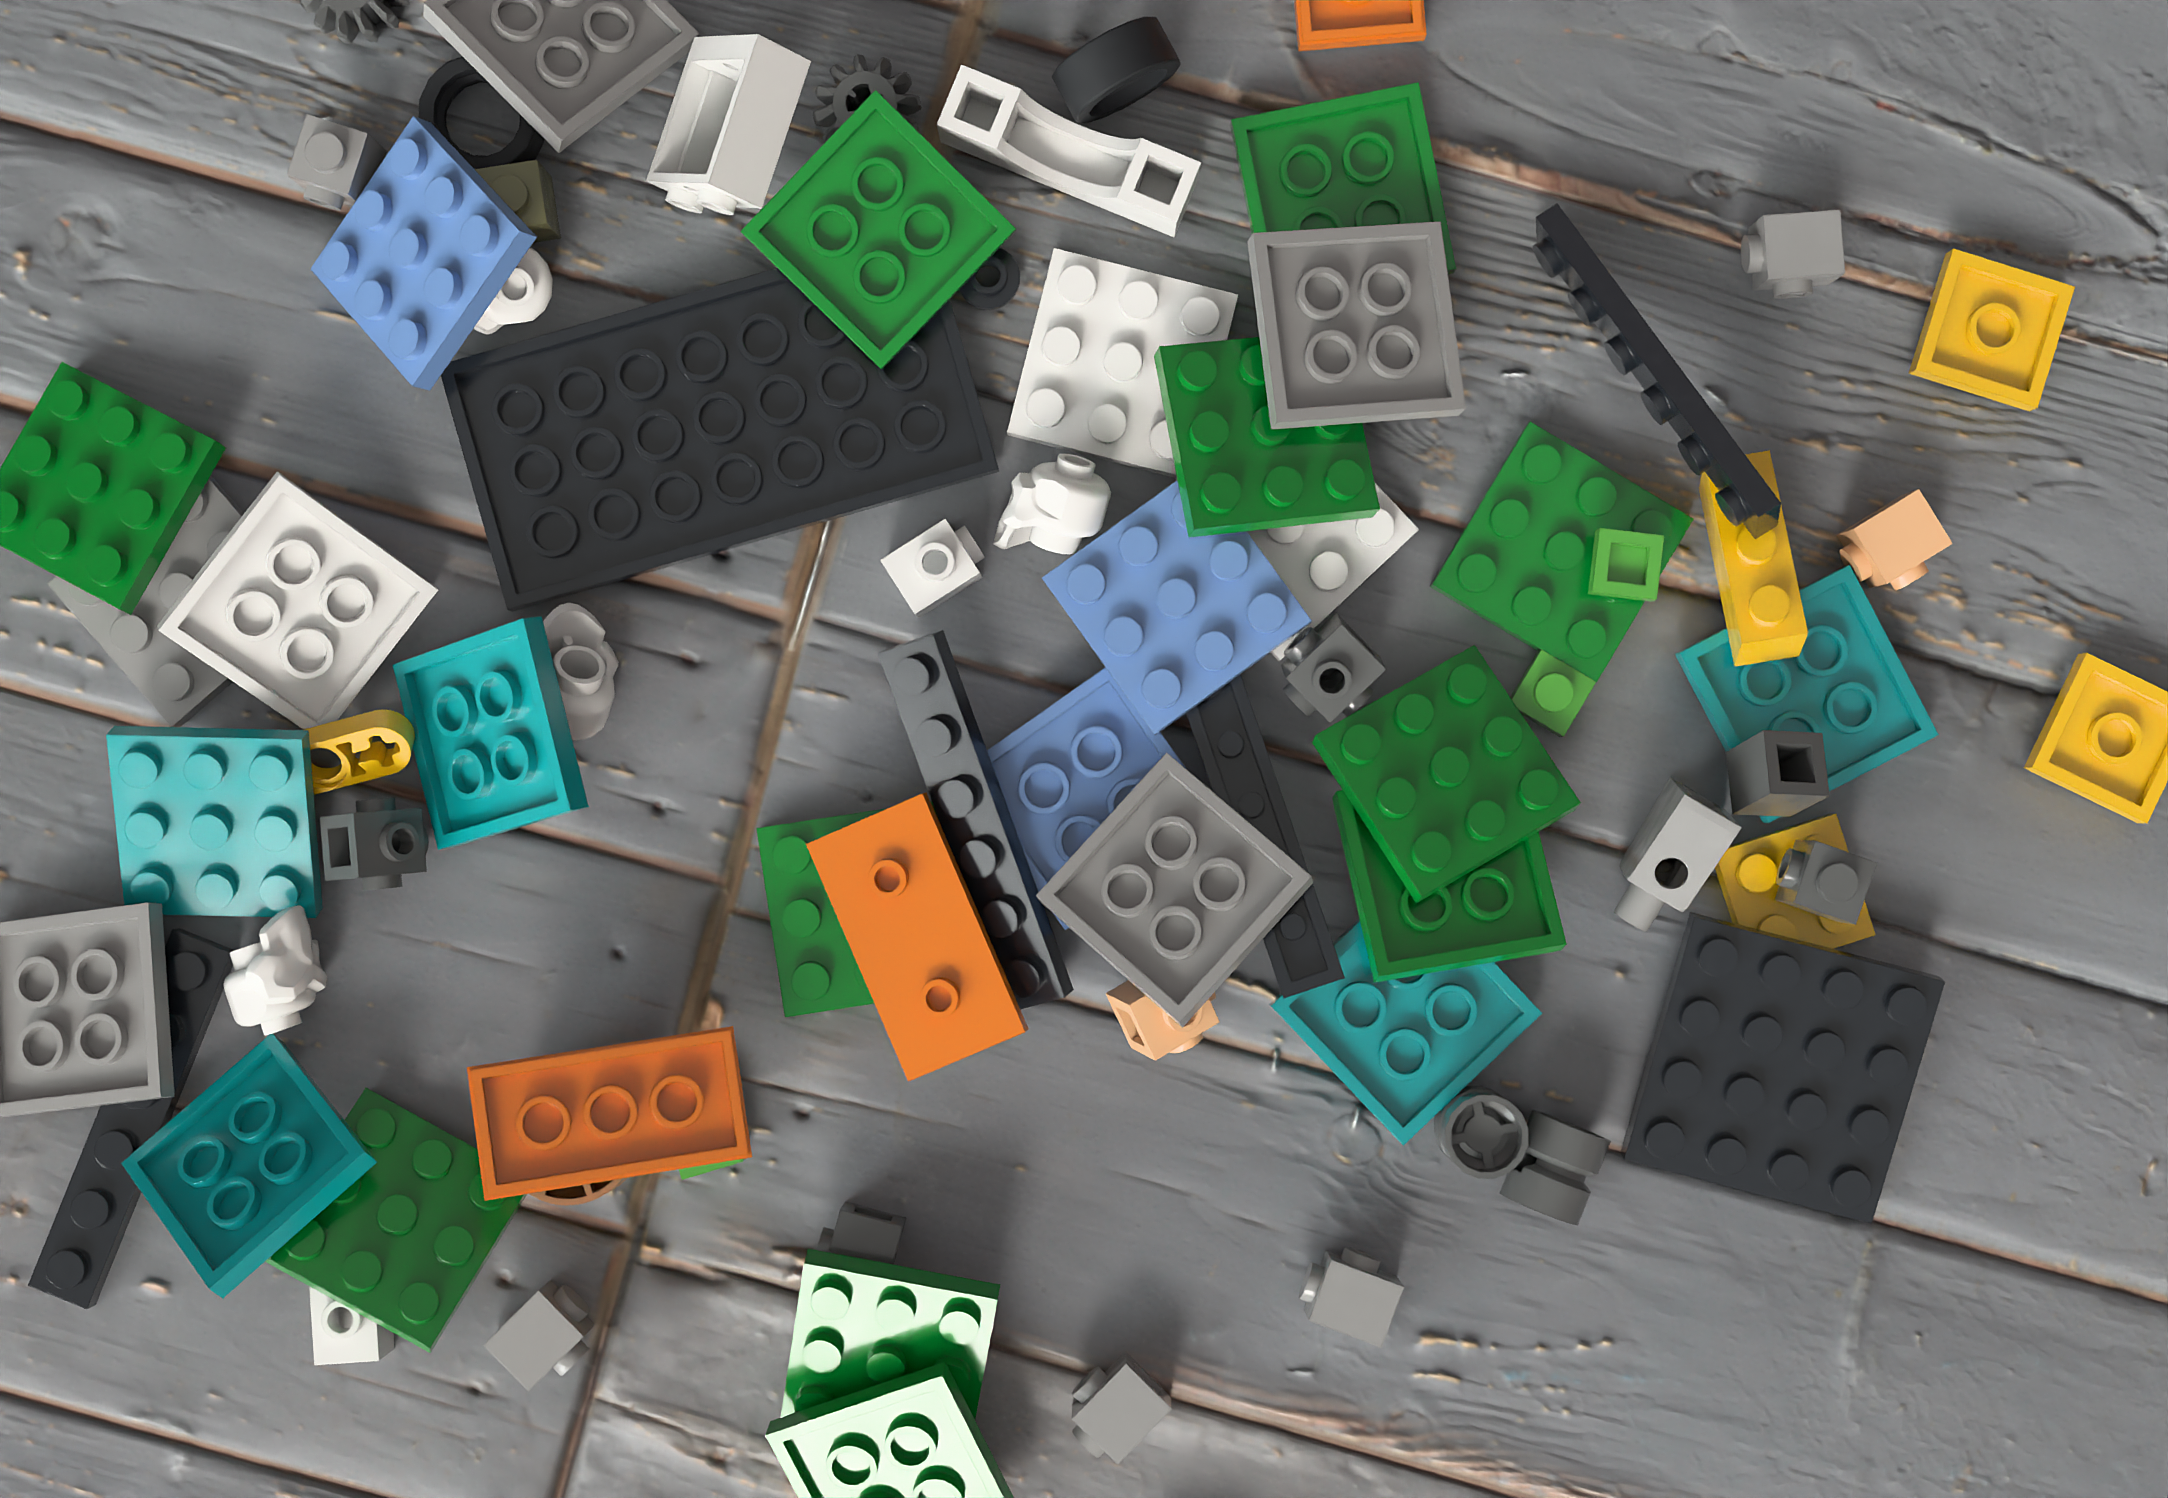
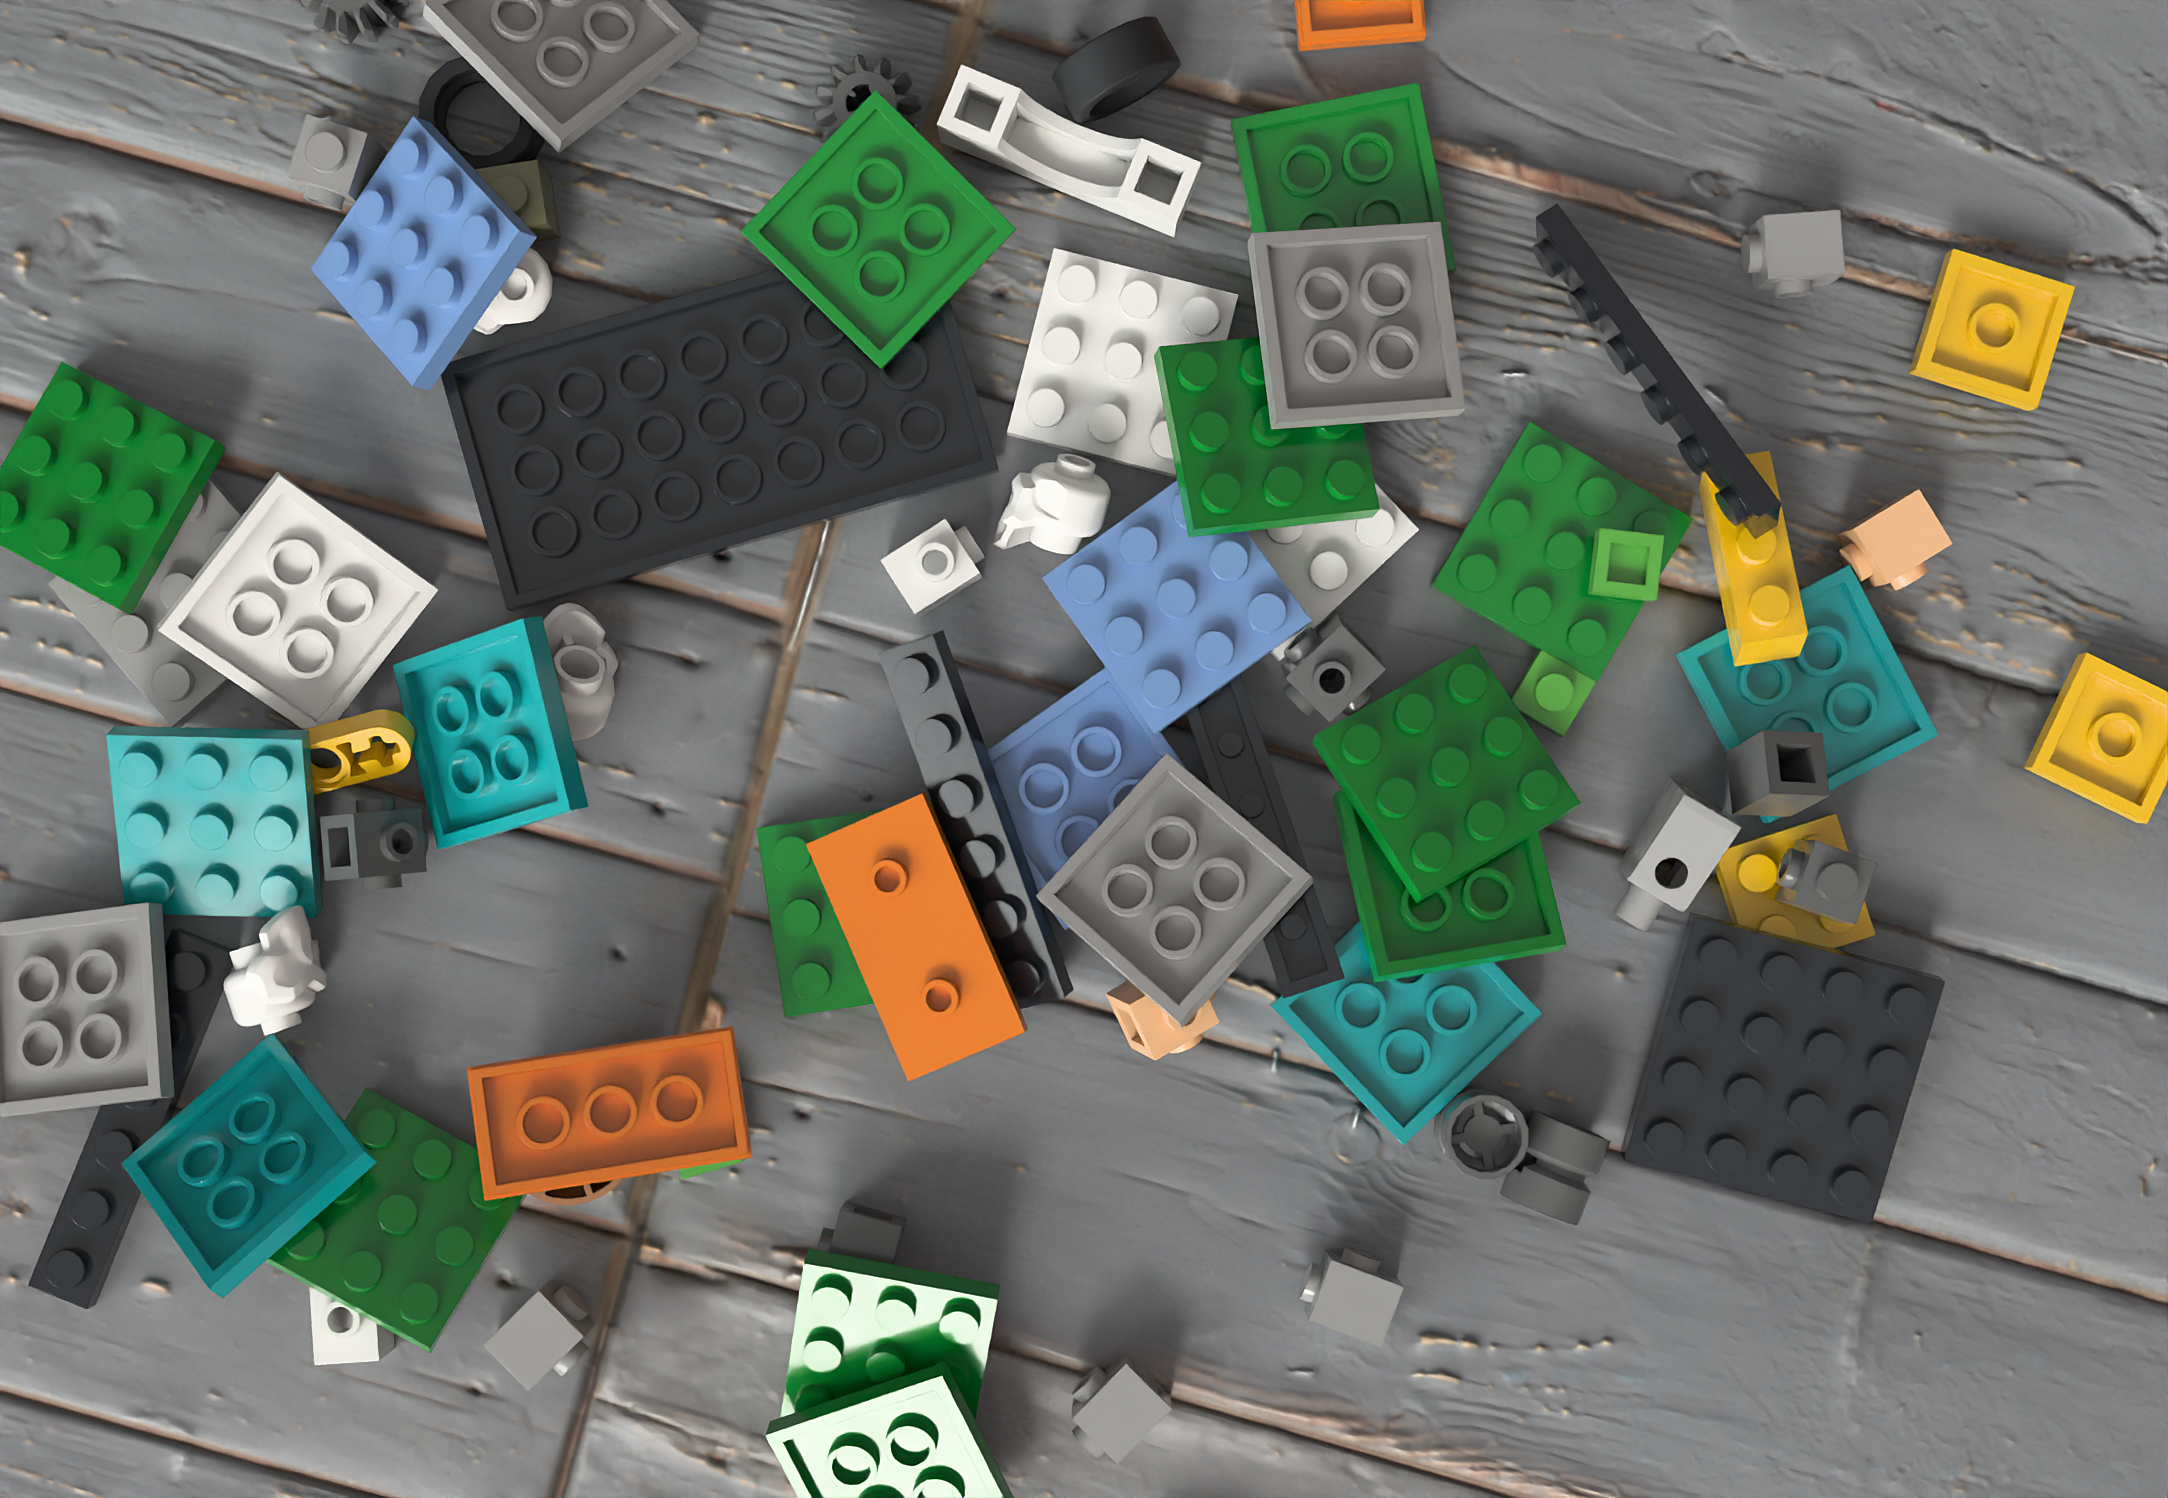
white window [646,34,811,215] -> none
black plate [959,248,1020,310] -> none

